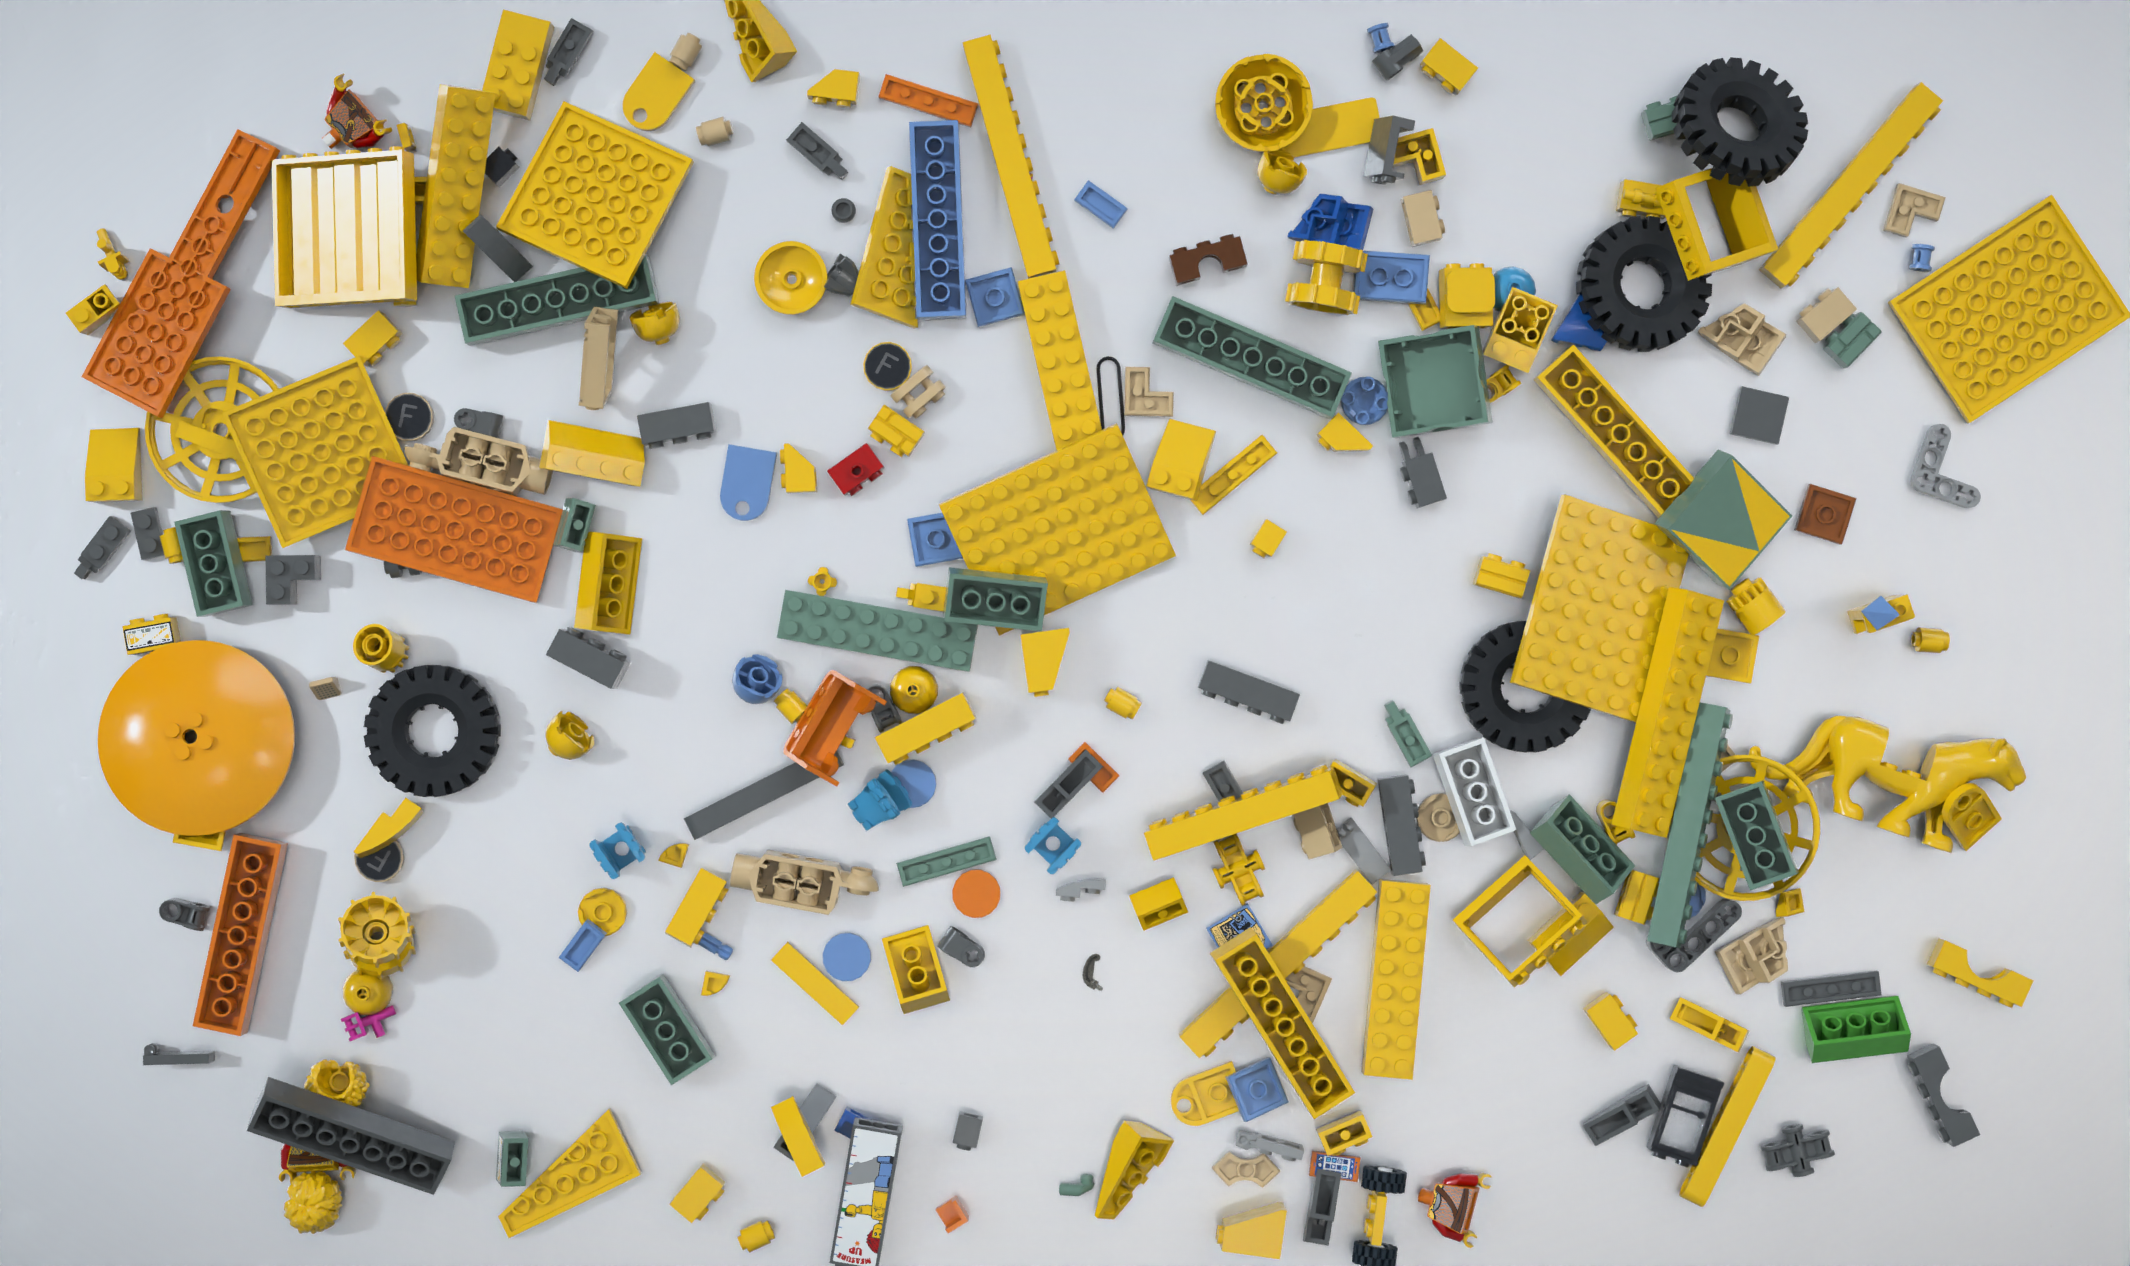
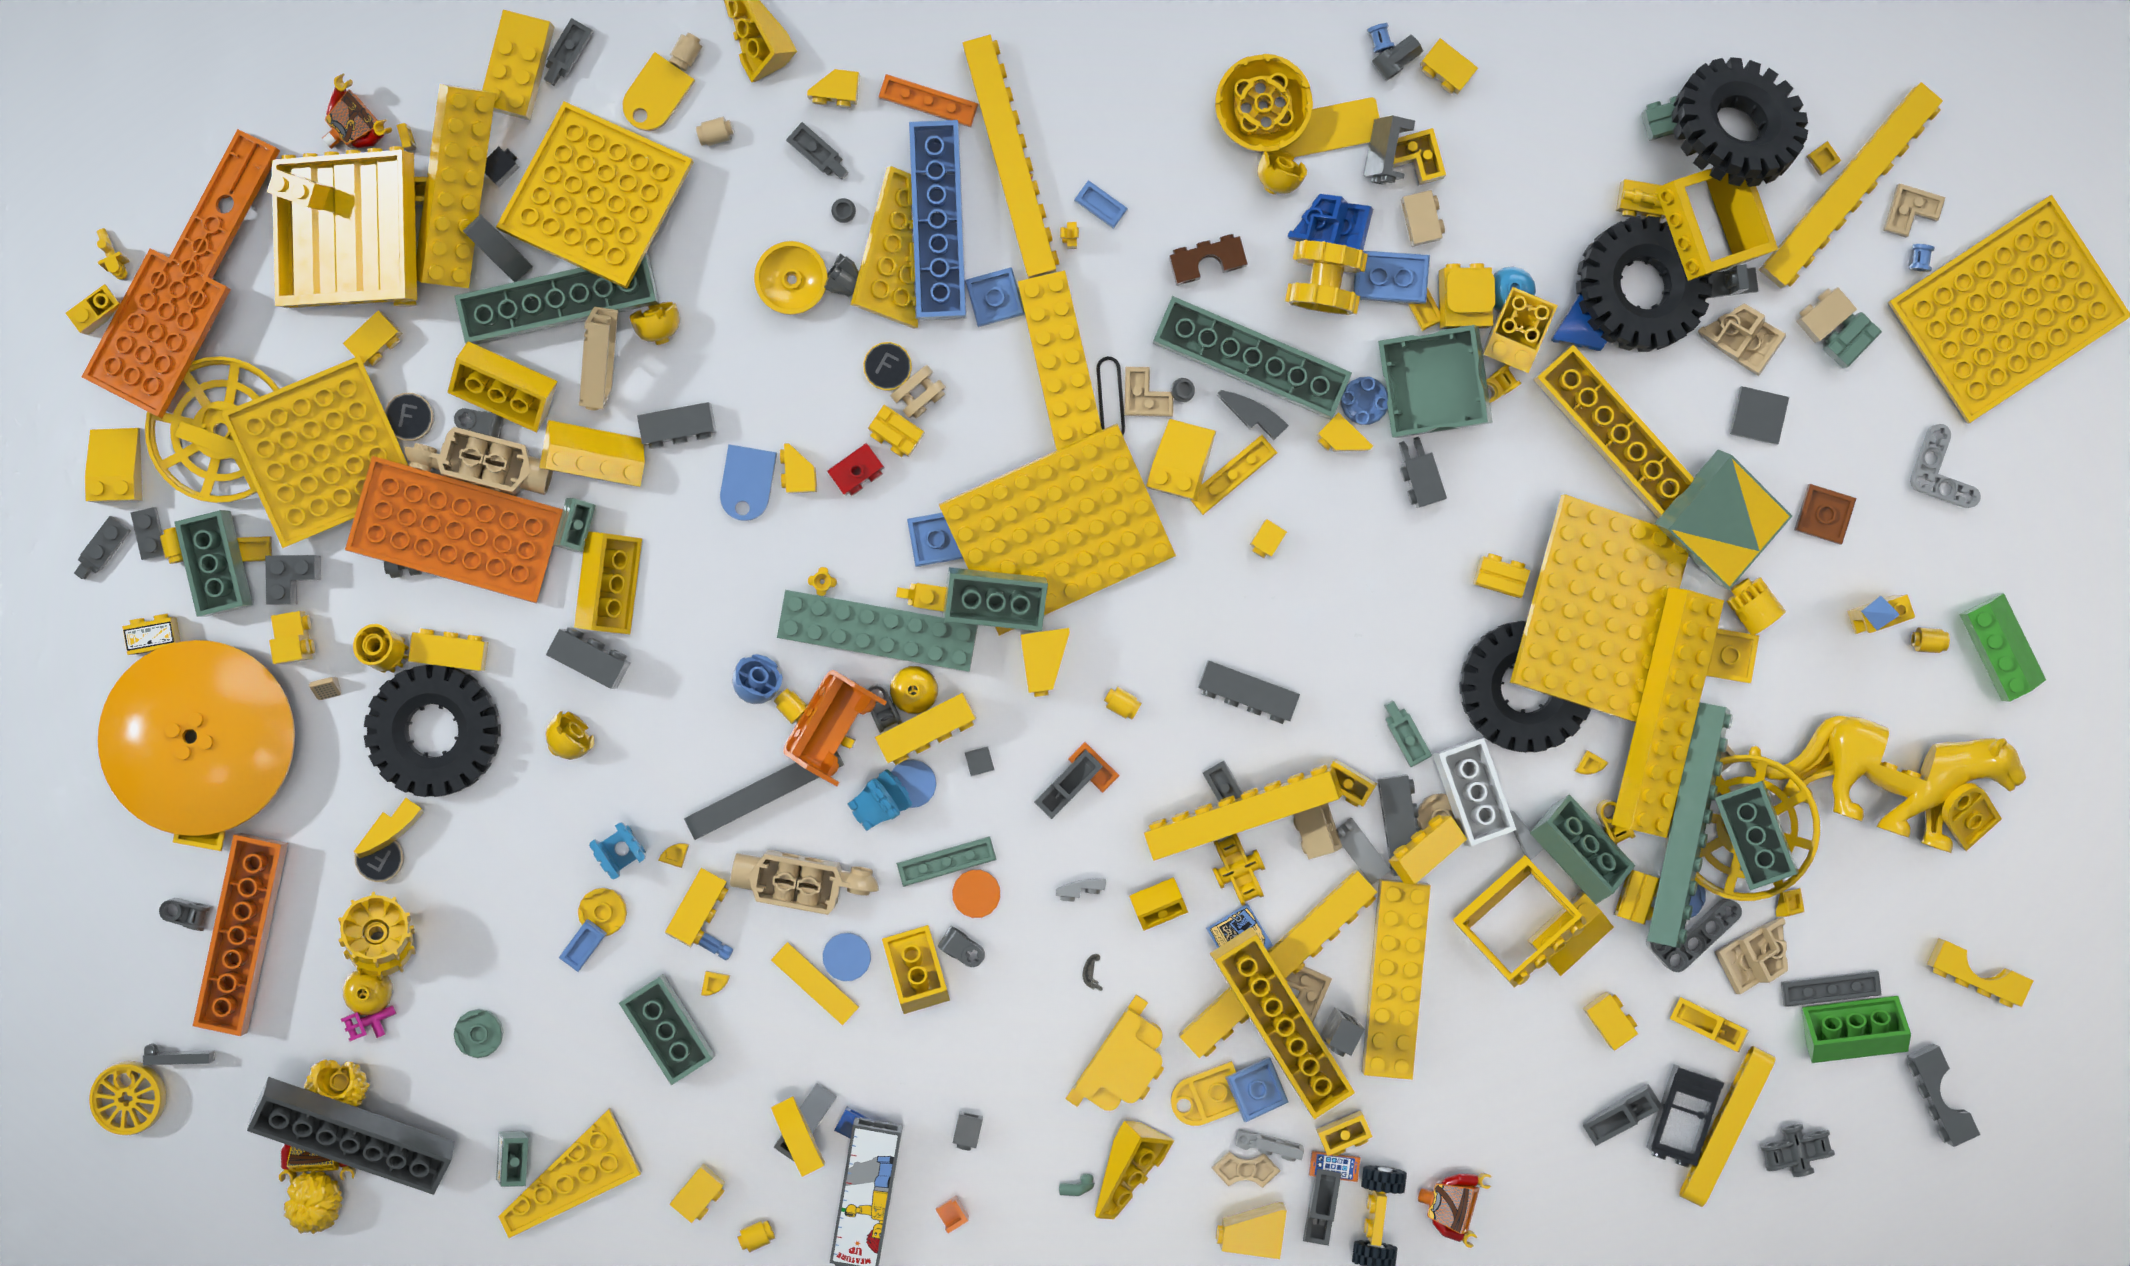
dark azure piece [1025,817,1081,874] -> none
none -> yellow piece [89,1061,167,1135]
none -> brick [267,169,330,210]
none -> yellow brick [269,611,315,664]
none -> yellow brick [408,628,489,671]
none -> yellow brick [447,341,558,433]
none -> sand green tile [453,1009,503,1058]
none -> dark grey tile [965,746,995,776]
none -> yellow plate [1060,222,1079,249]
none -> yellow brick [1065,995,1164,1111]
none -> dark grey plate [1171,378,1195,402]
none -> dark grey slope [1217,390,1289,441]
none -> dark grey brick [1321,1007,1365,1057]
none -> yellow brick [1388,815,1467,884]
none -> yellow tile [1574,750,1608,775]
none -> dark grey bracket [1706,264,1758,298]
none -> yellow tile [1806,141,1842,176]
none -> bright green slope [1959,593,2046,702]

